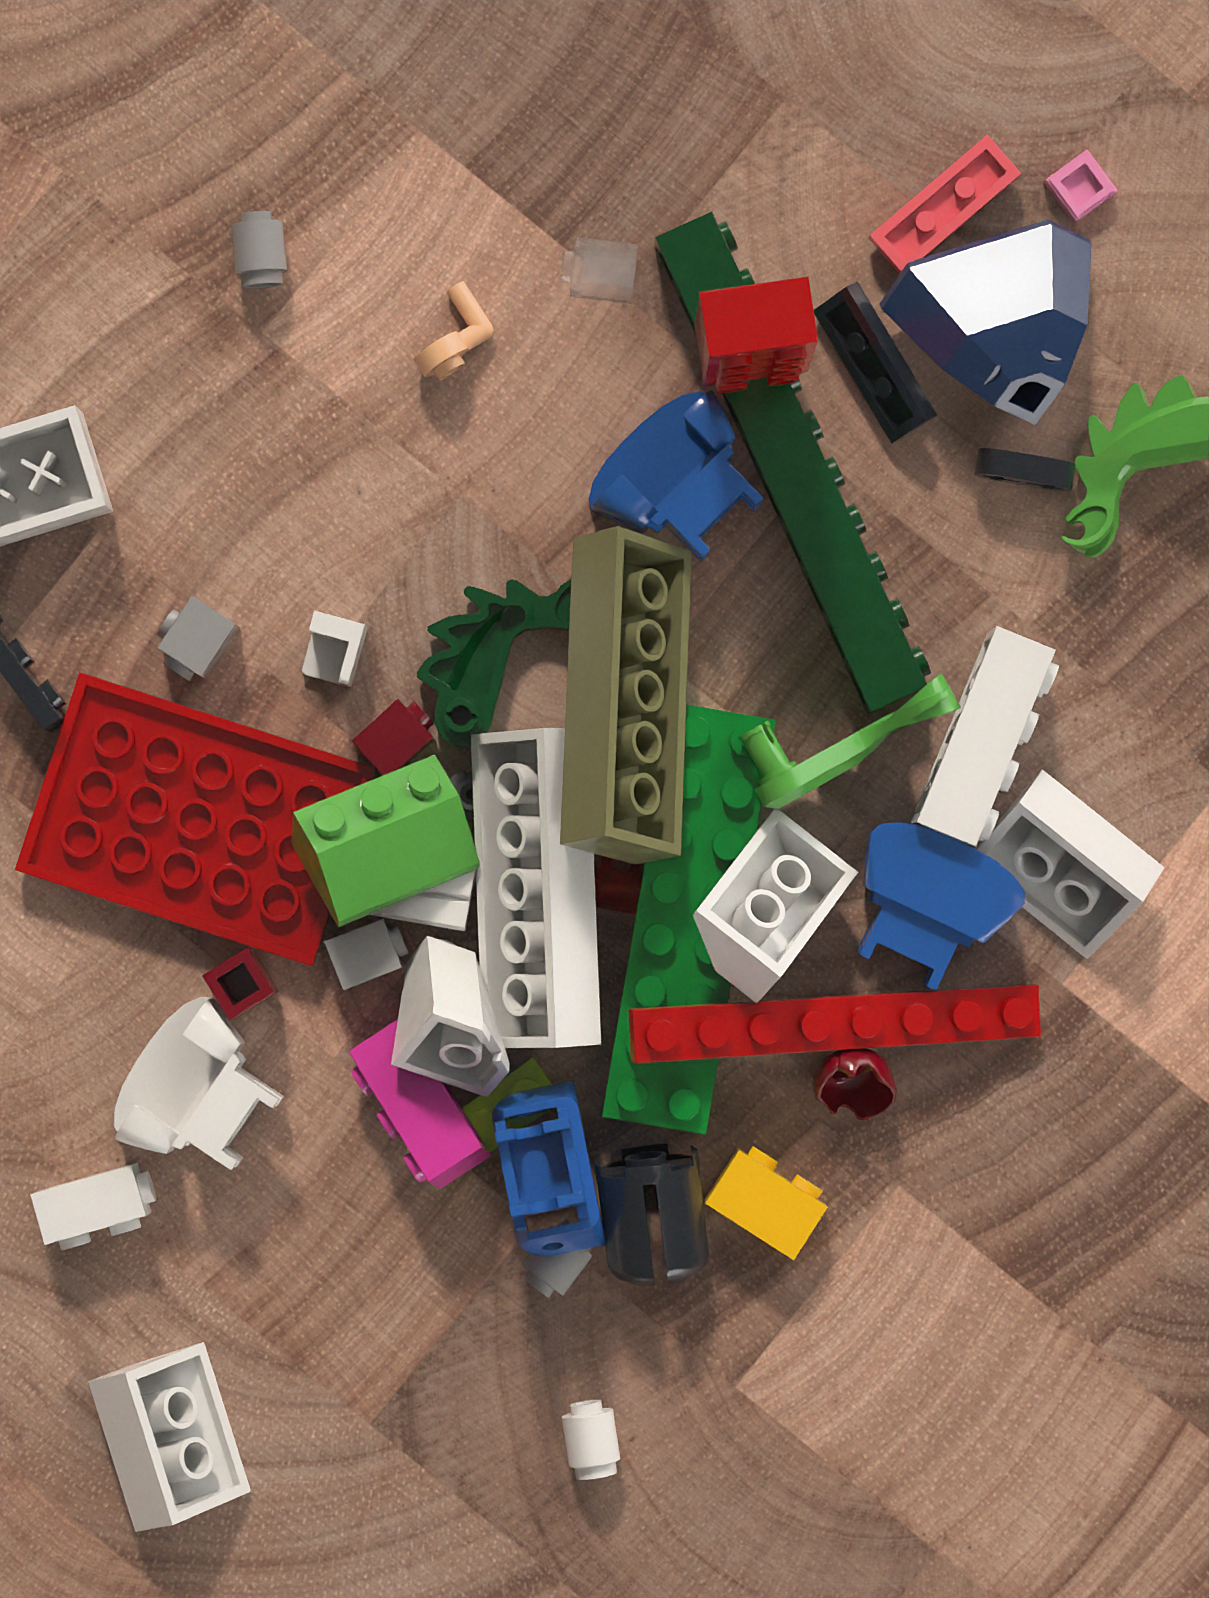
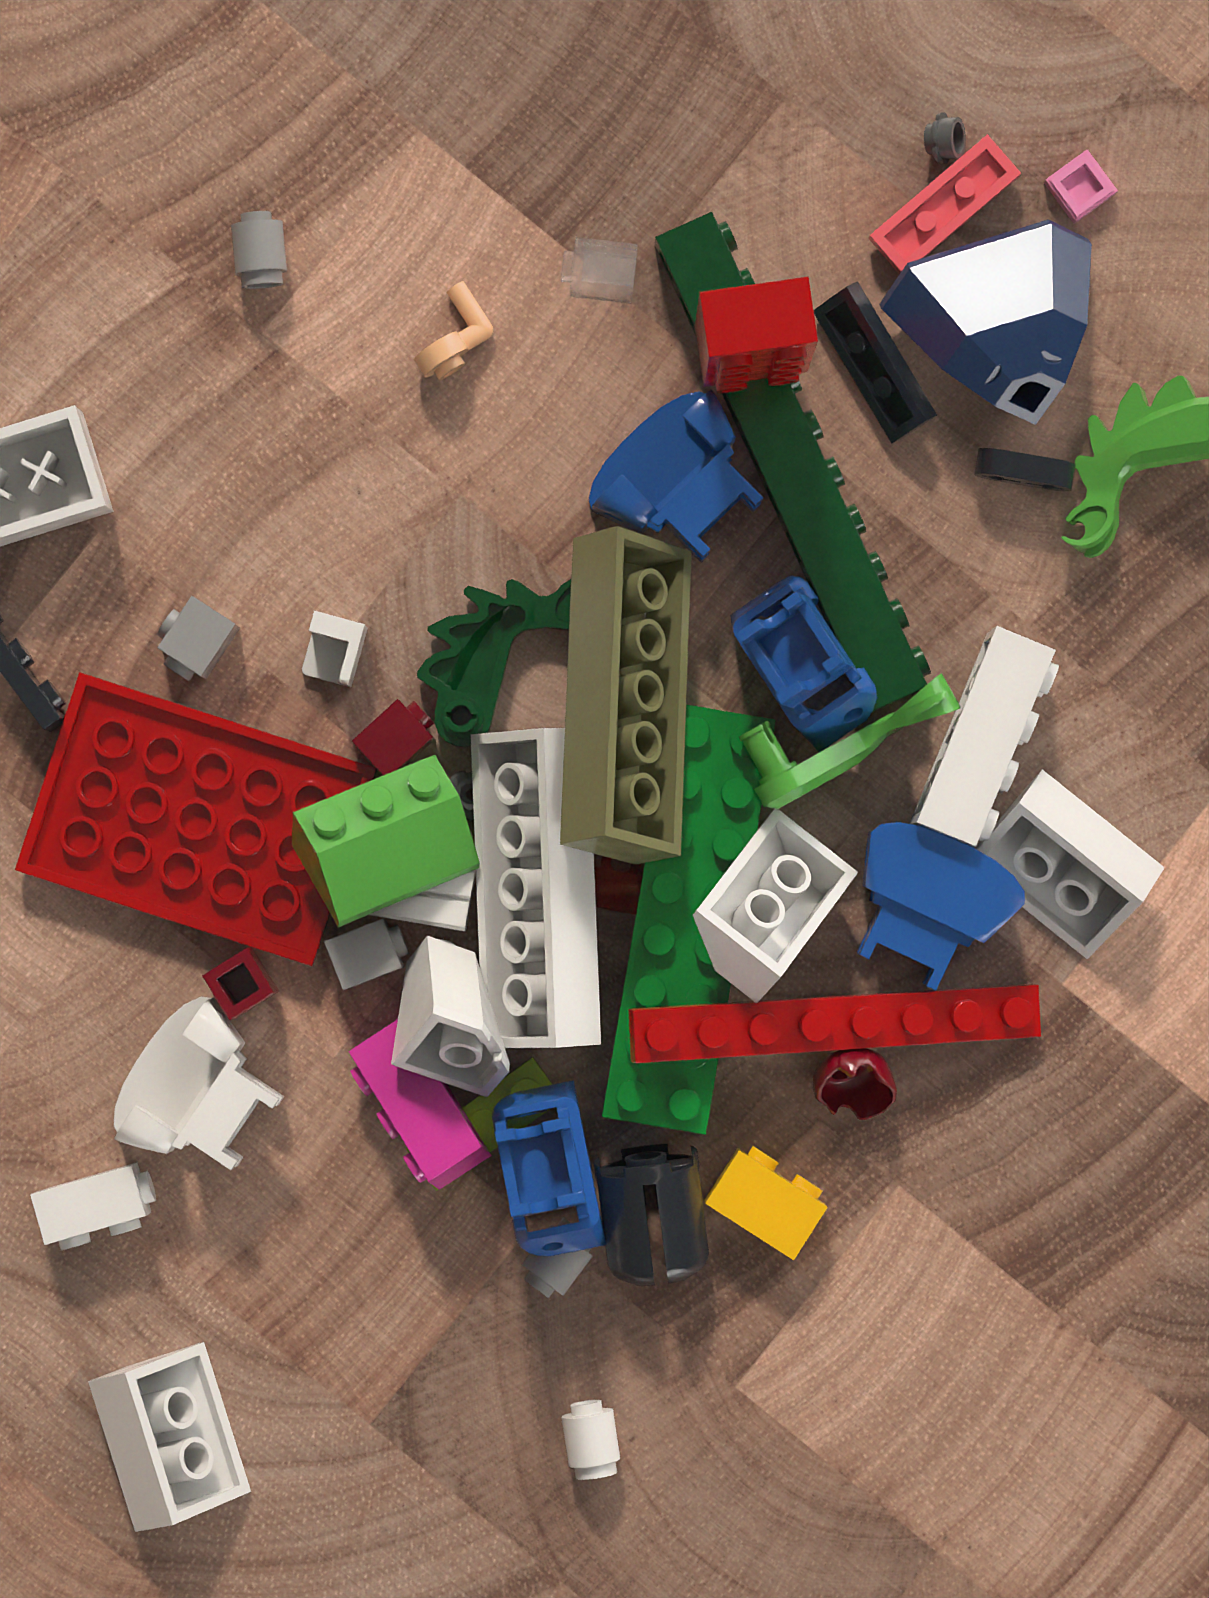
none -> blue piece [730,576,877,753]
none -> dark grey plate [924,112,966,164]

